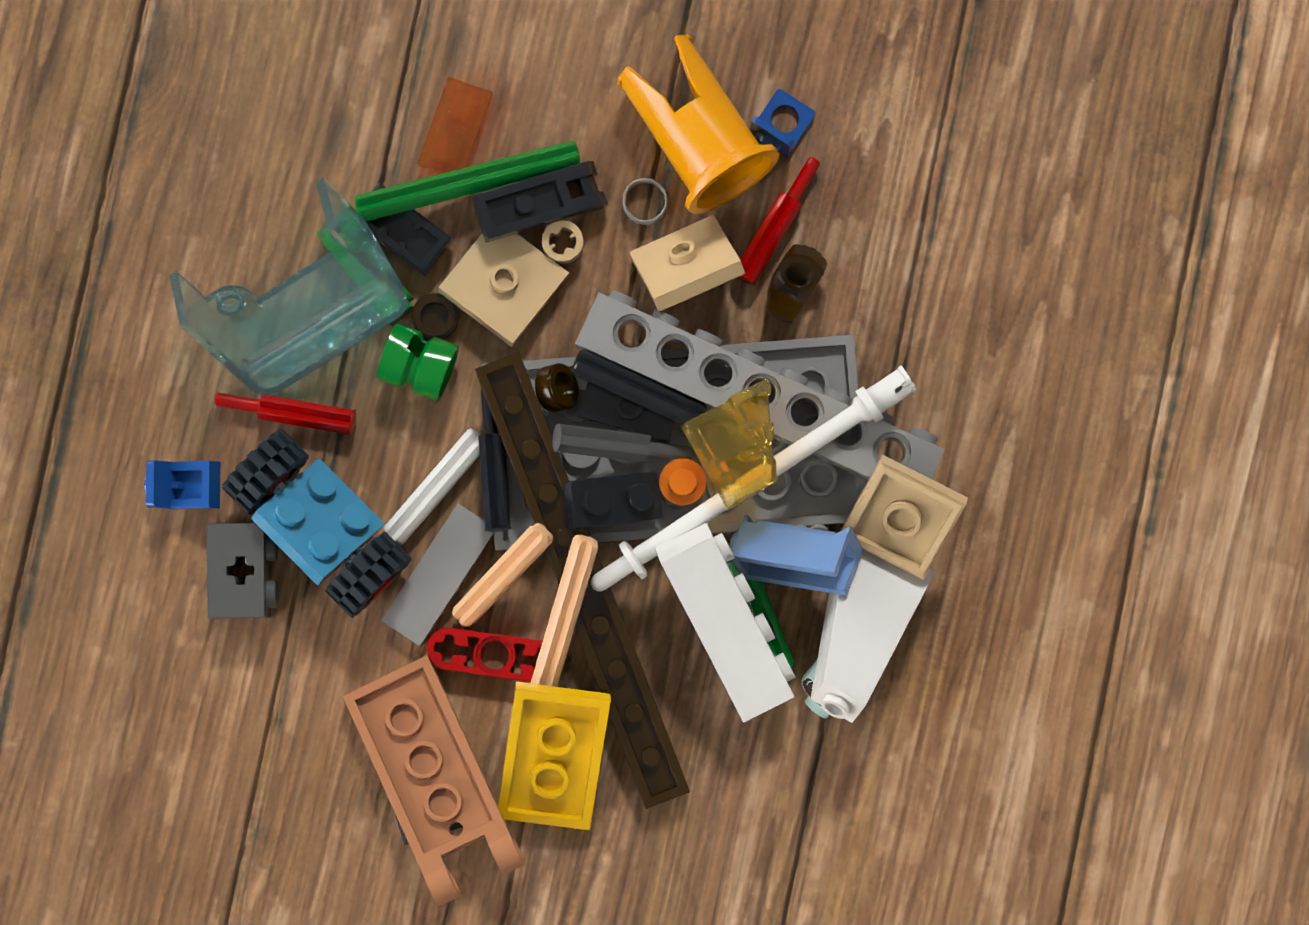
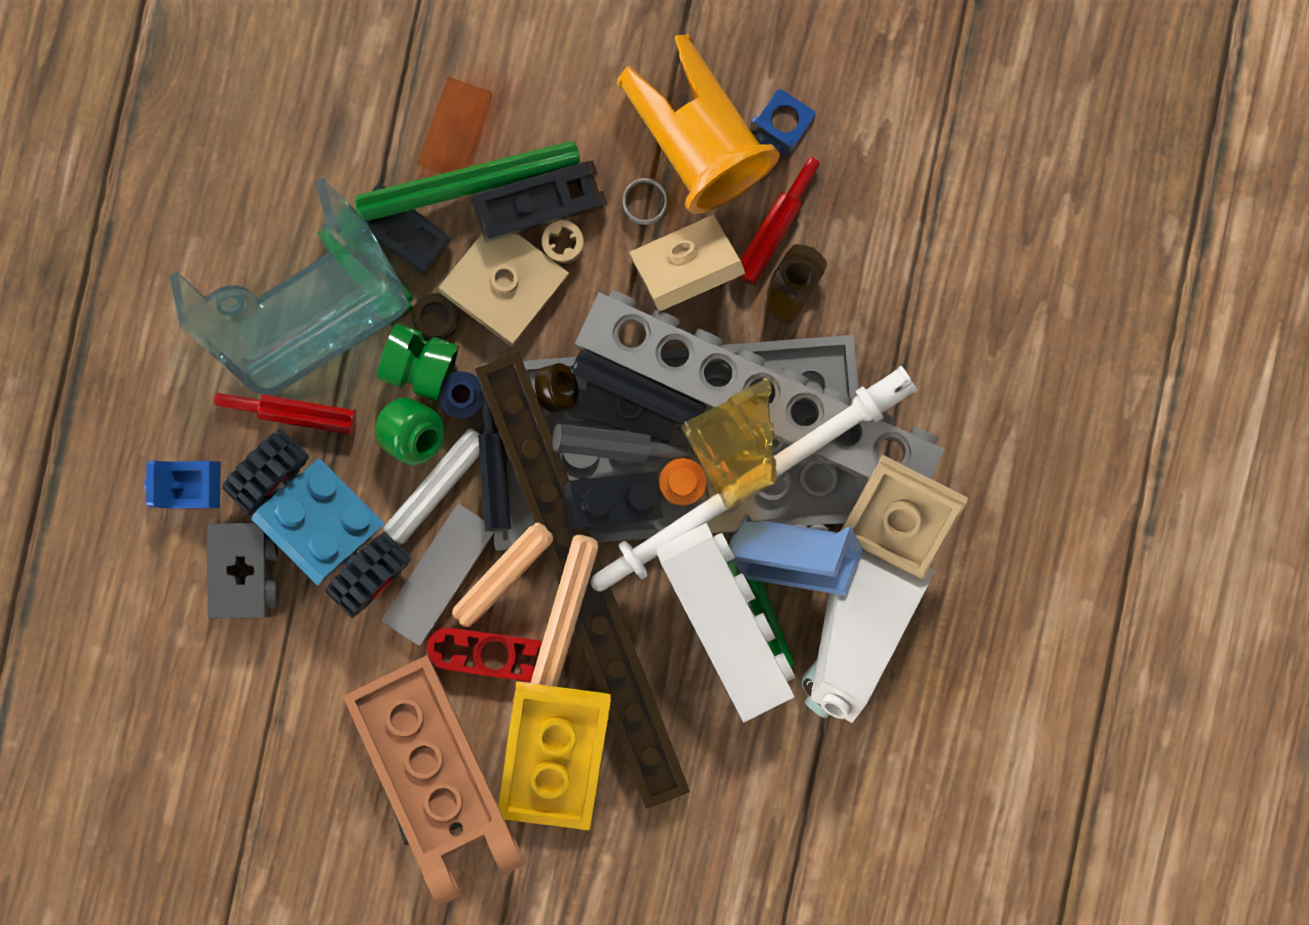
none -> green head [375,397,445,466]
none -> dark blue hose [439,371,482,419]

